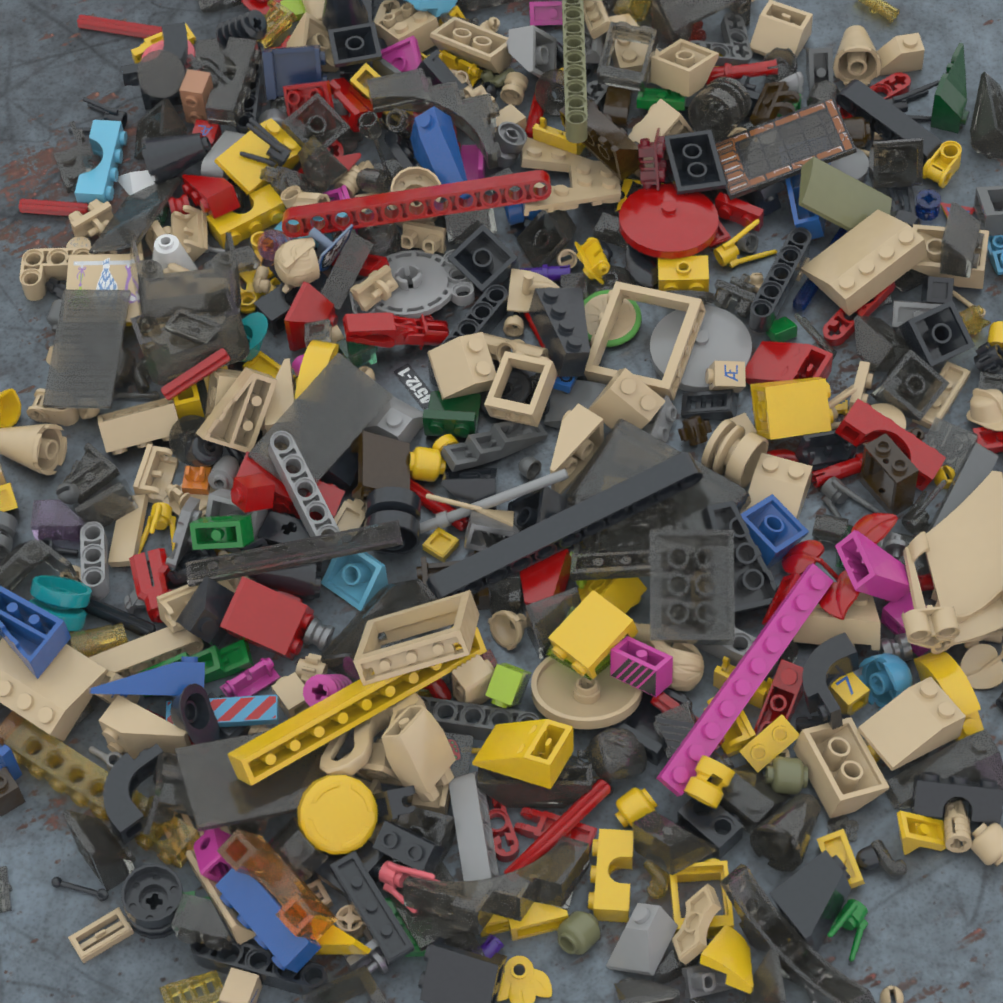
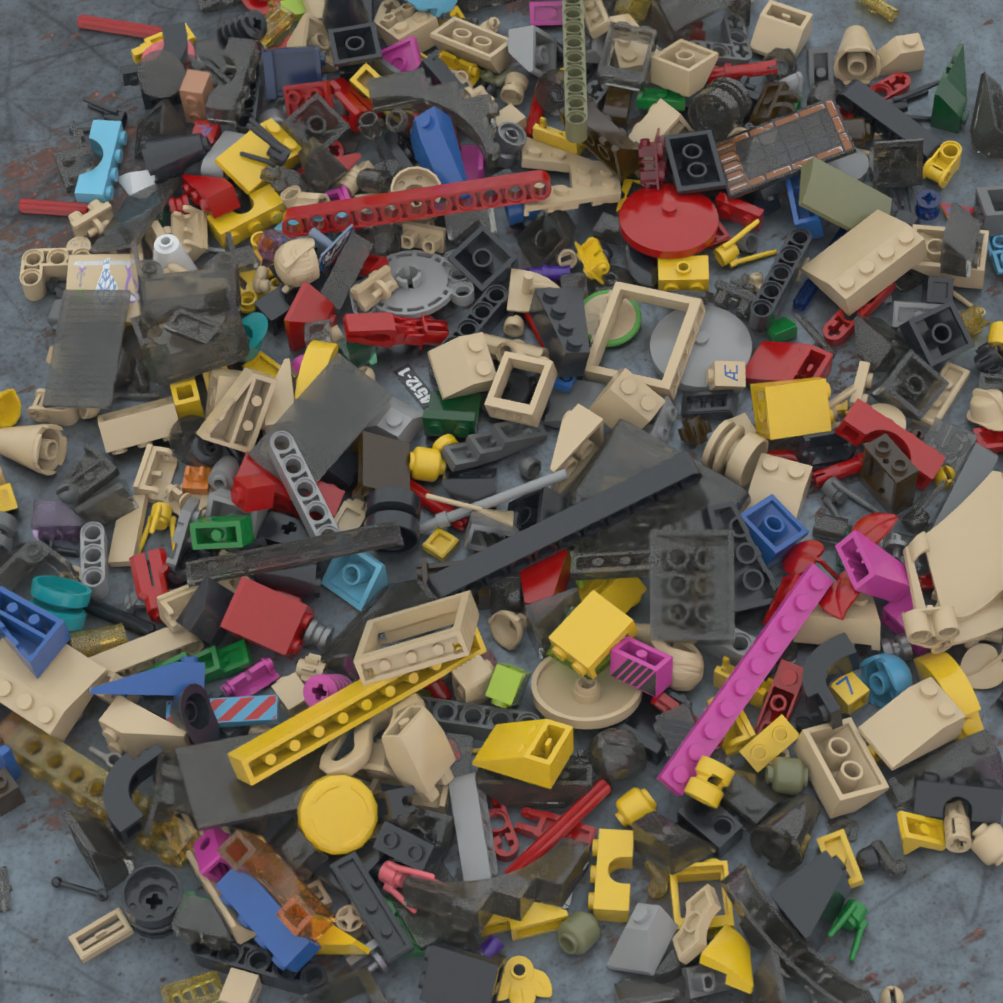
red axle [161,348,231,401] -> none

